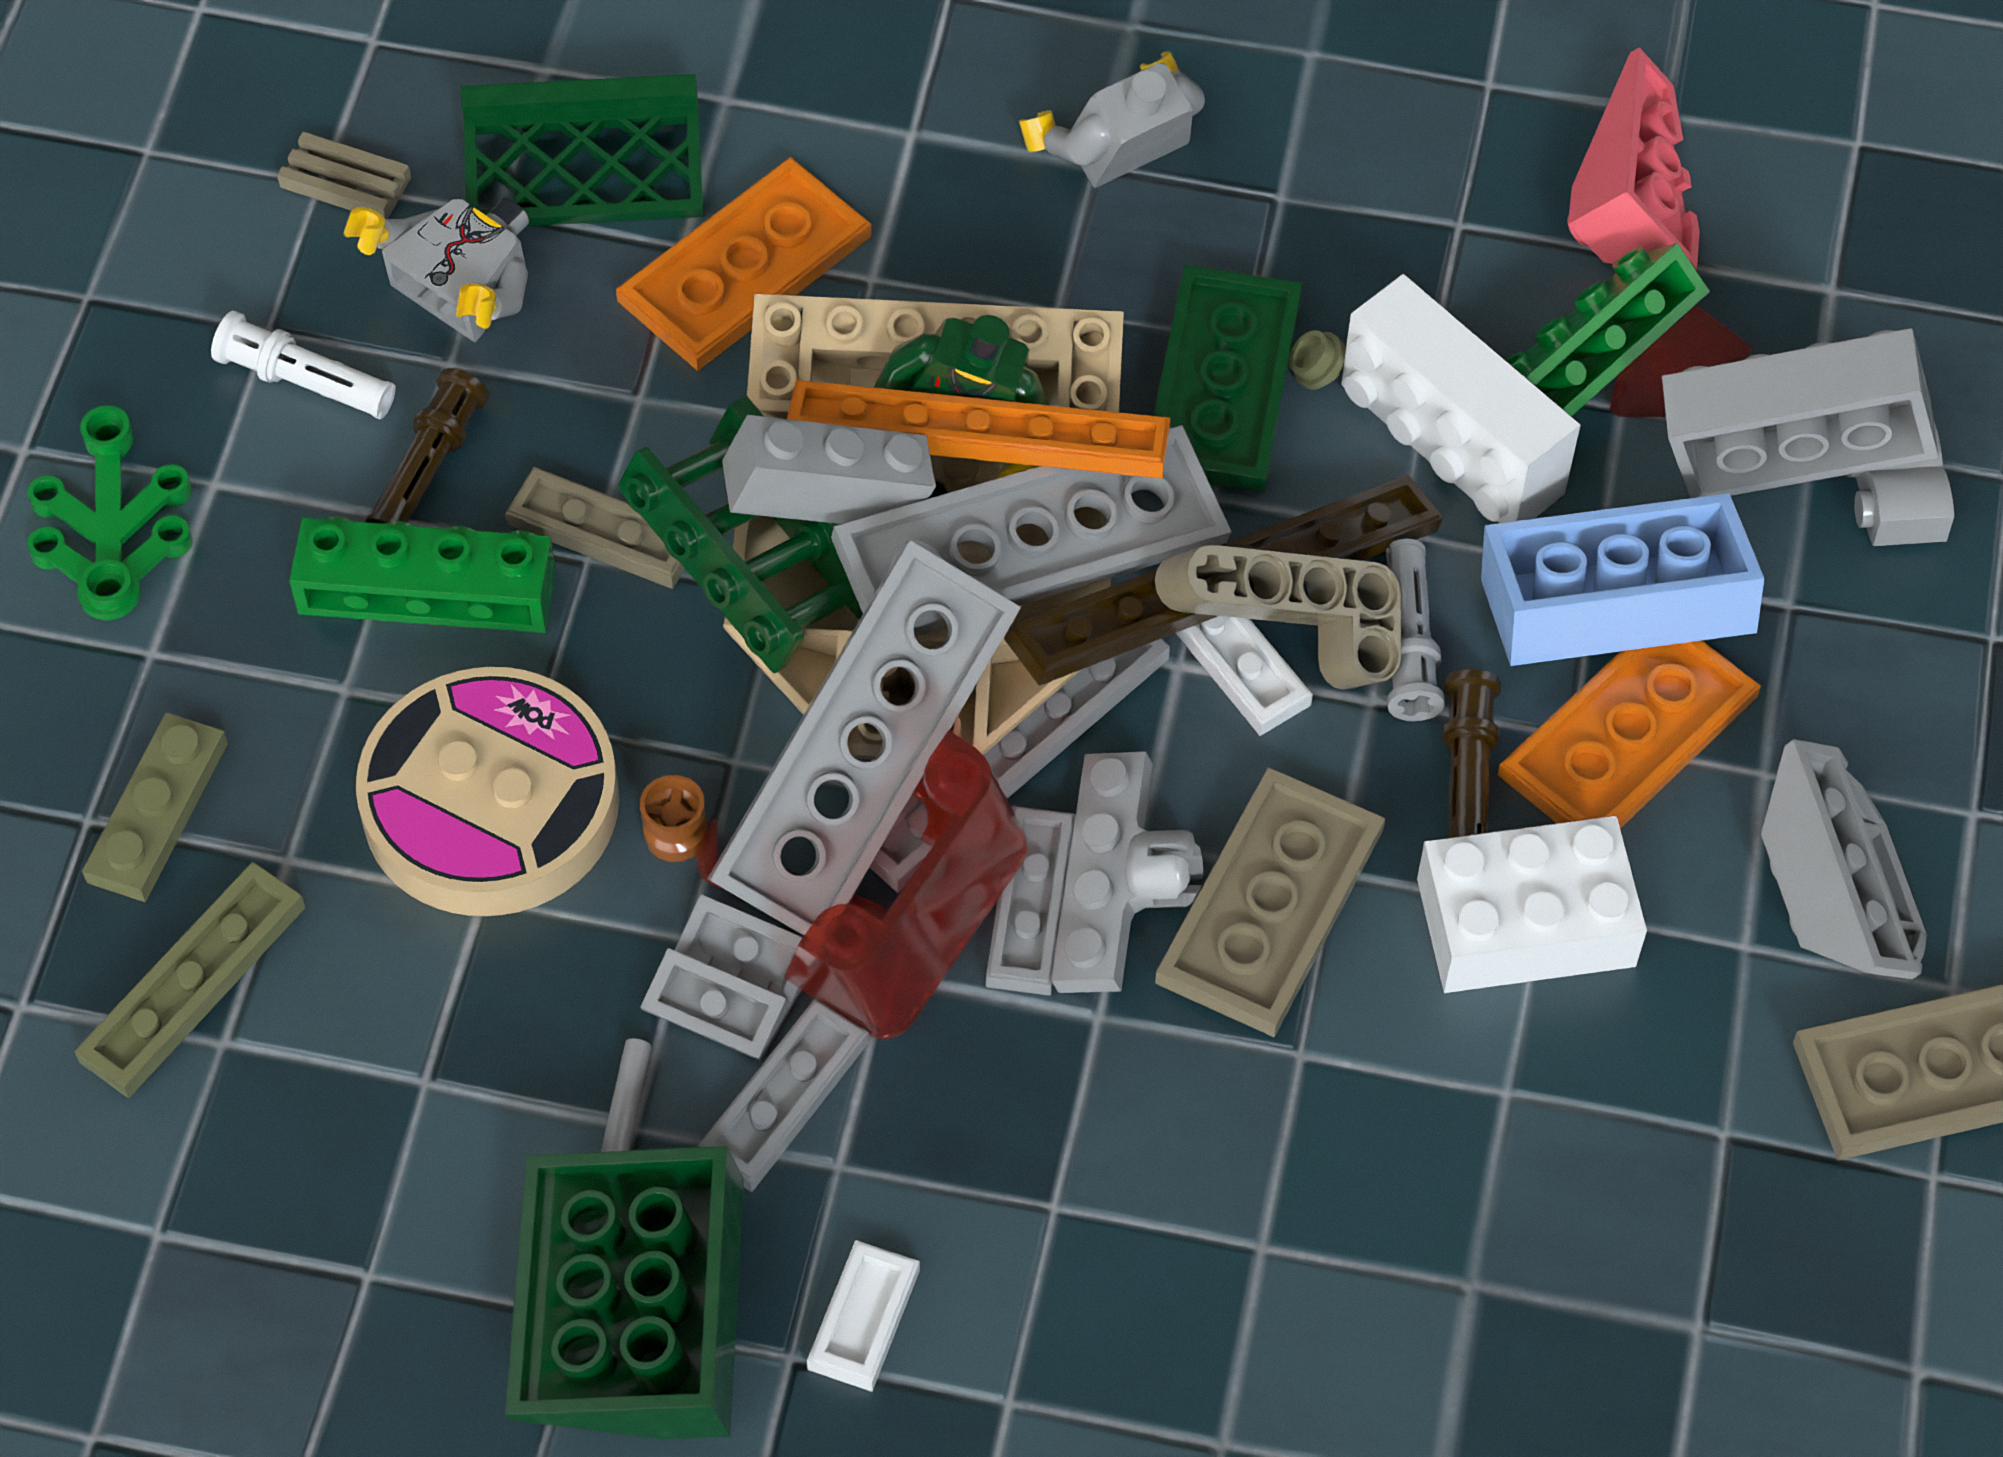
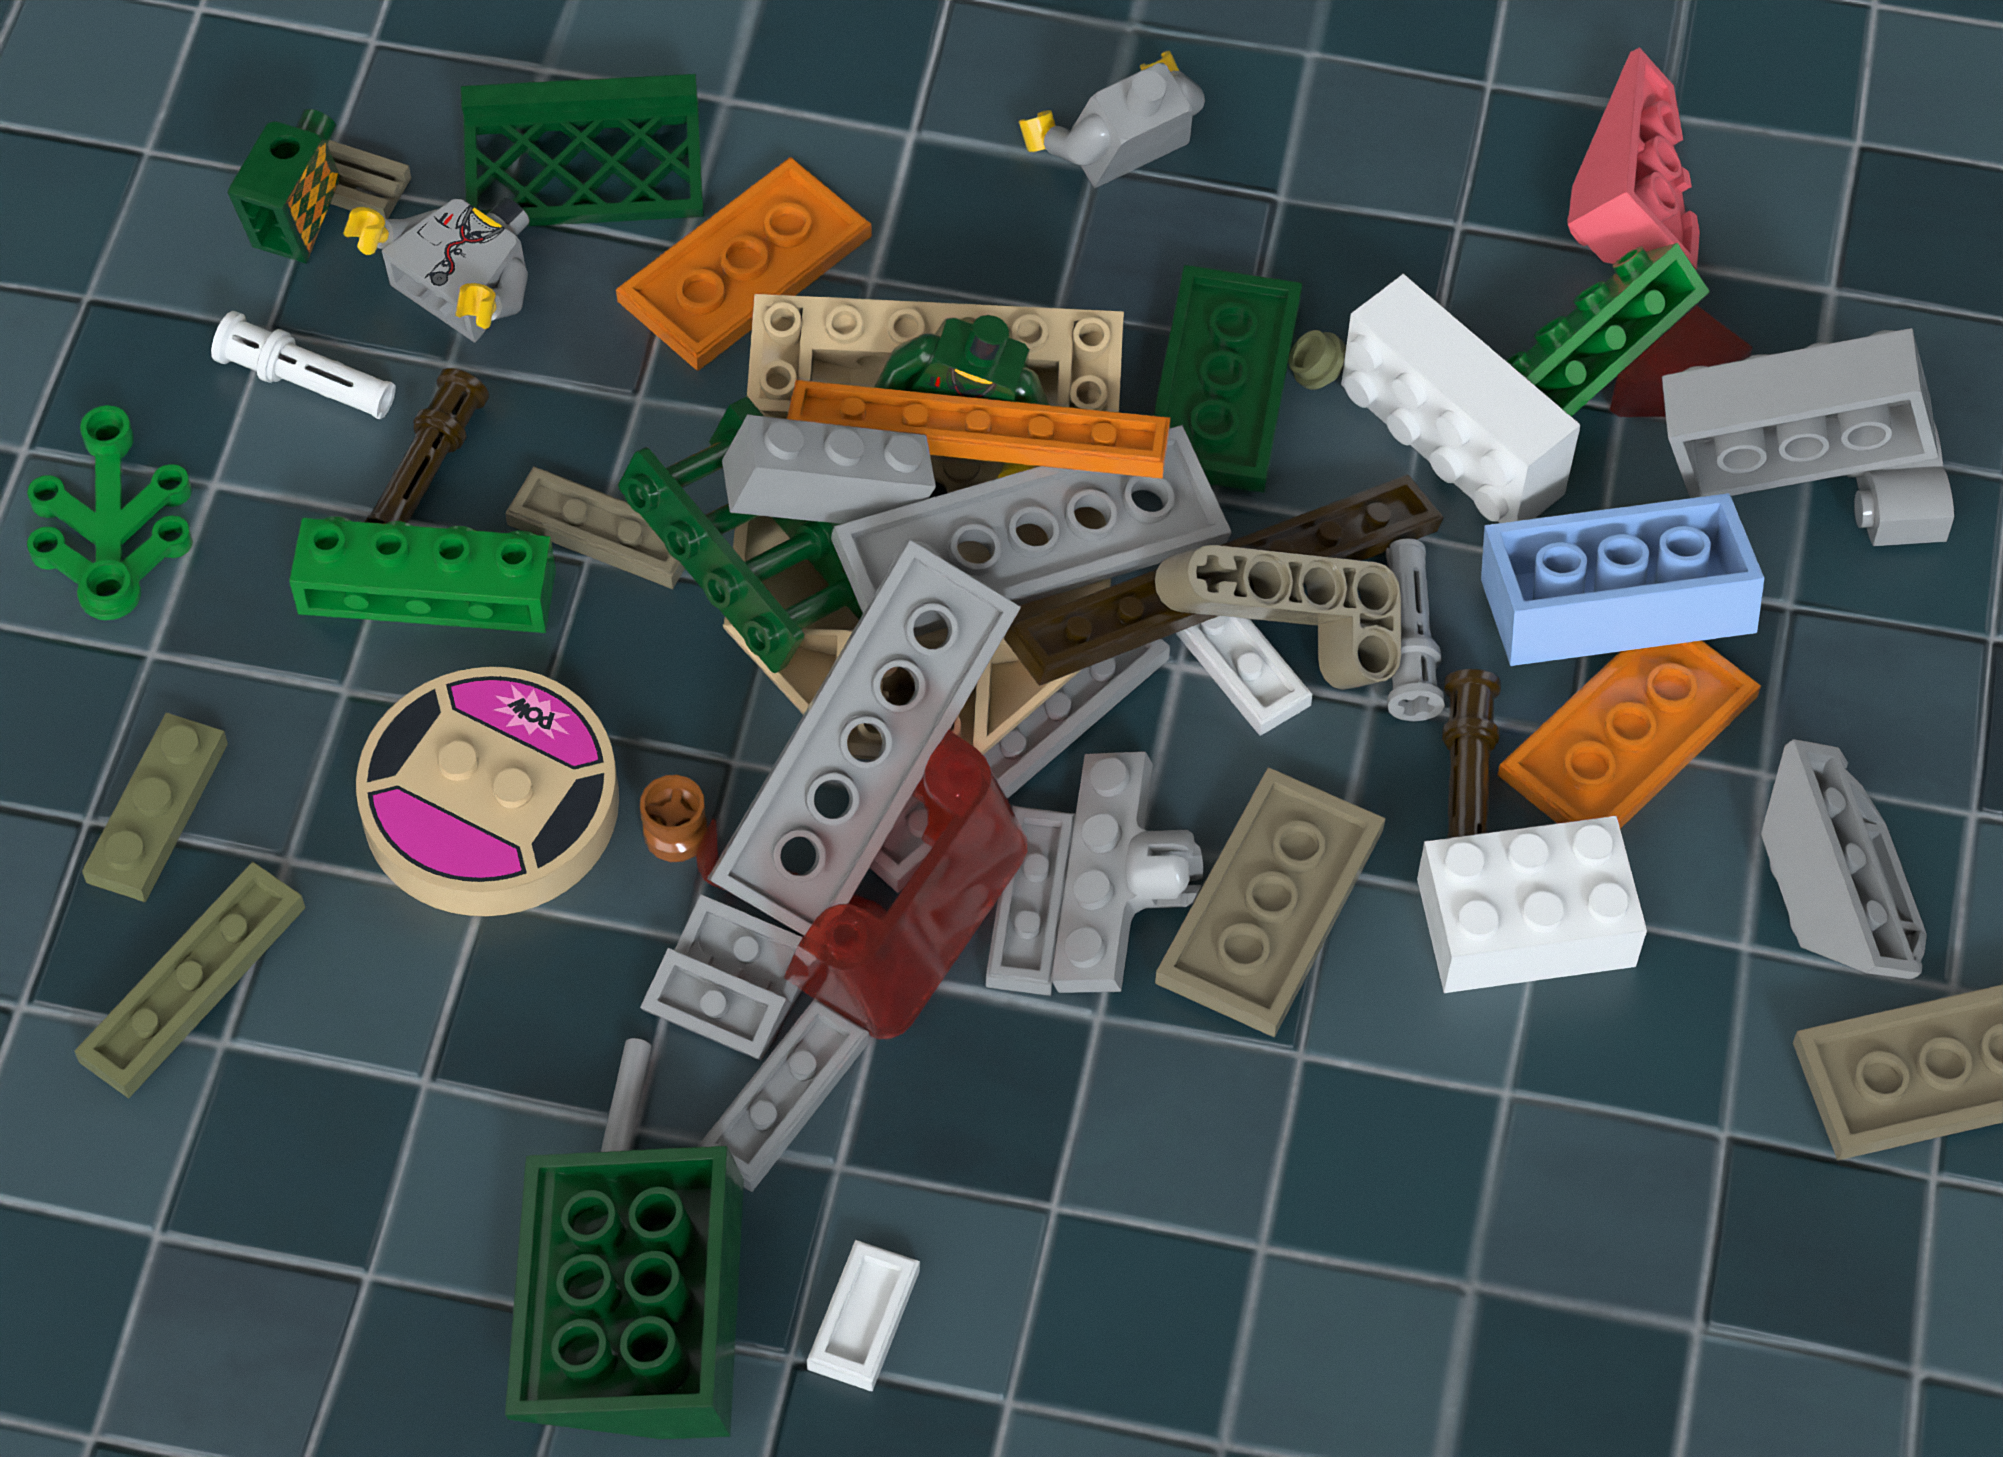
none -> dark green torso [227,109,340,264]

